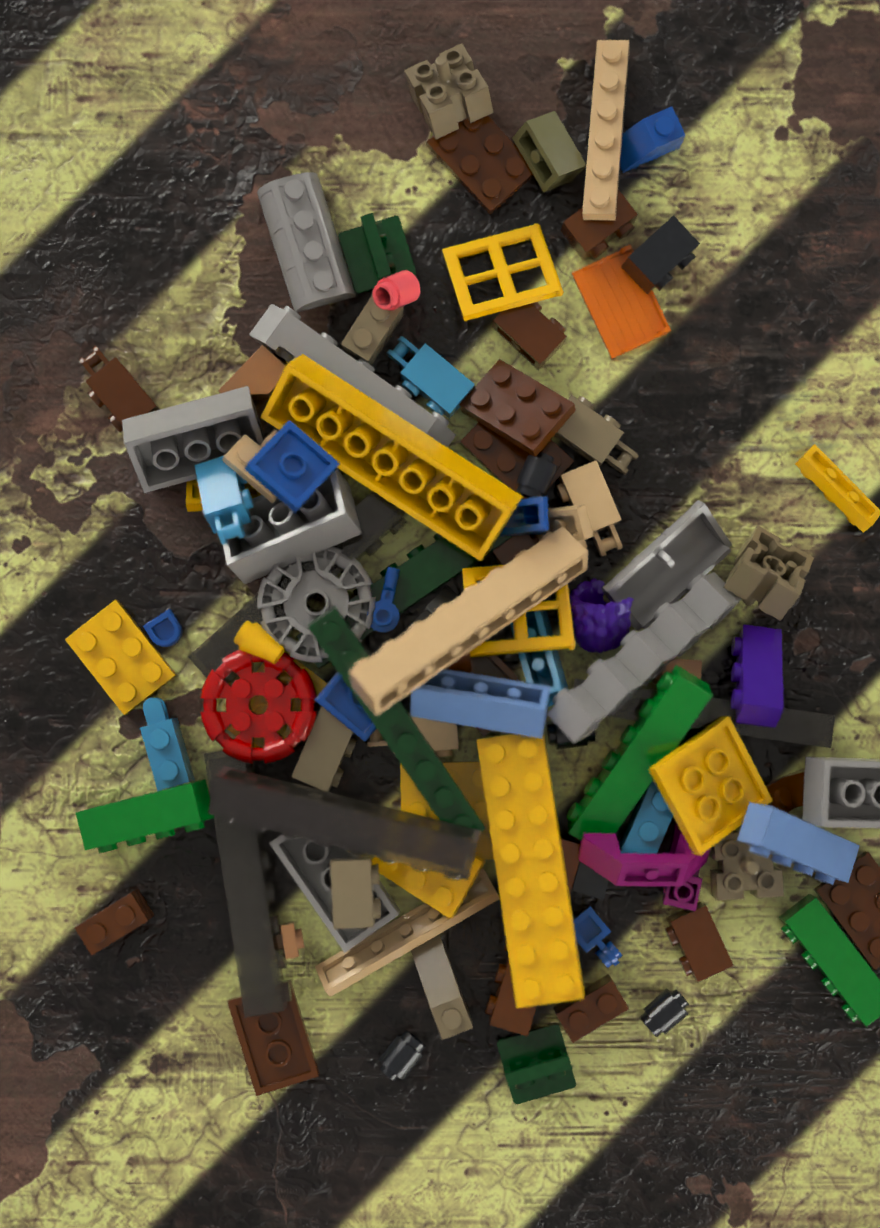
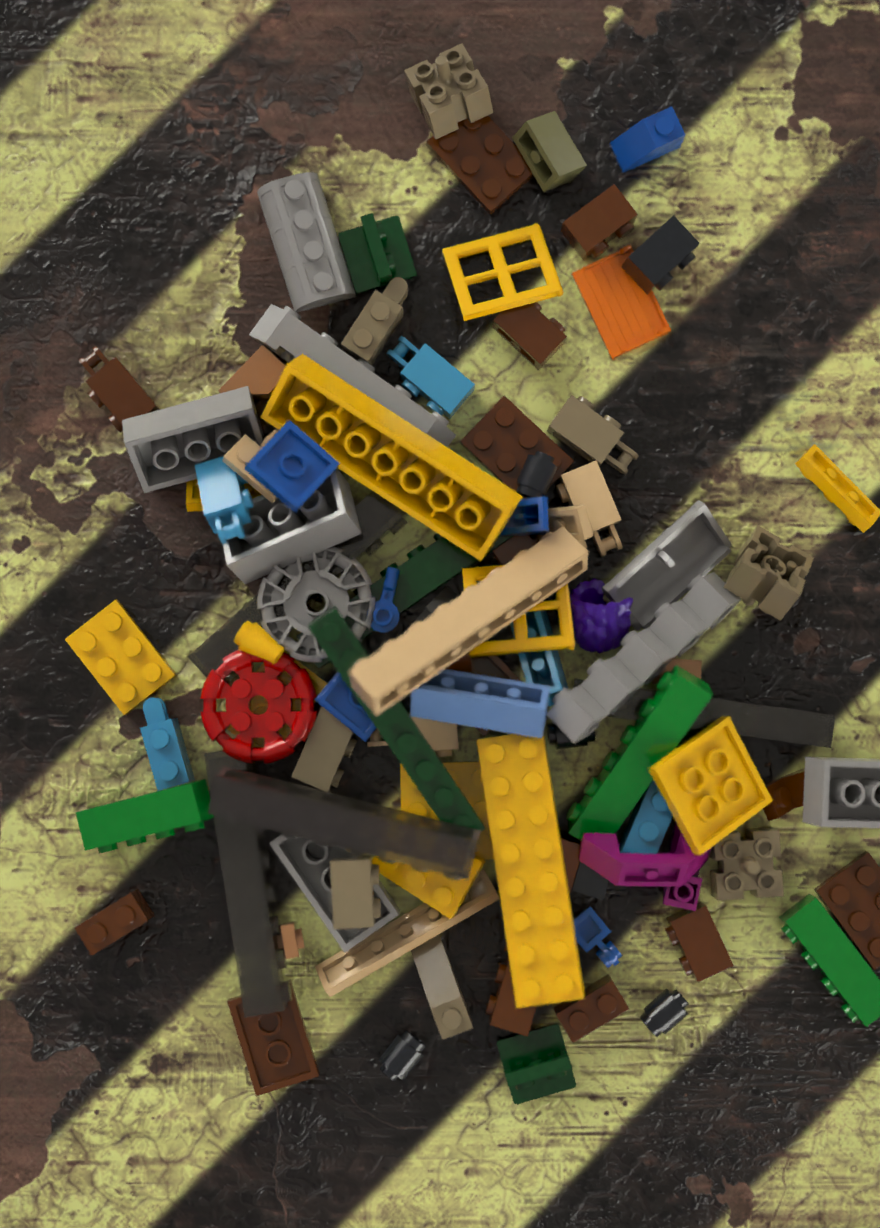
blue tile [143,609,183,647] -> none
coral brick [373,270,420,311] -> none
reddish brown plate [459,359,576,457] -> none
tan plate [582,40,629,220] -> none
dark purple brick [731,624,783,728] -> none
medium blue brick [738,802,860,885] -> none

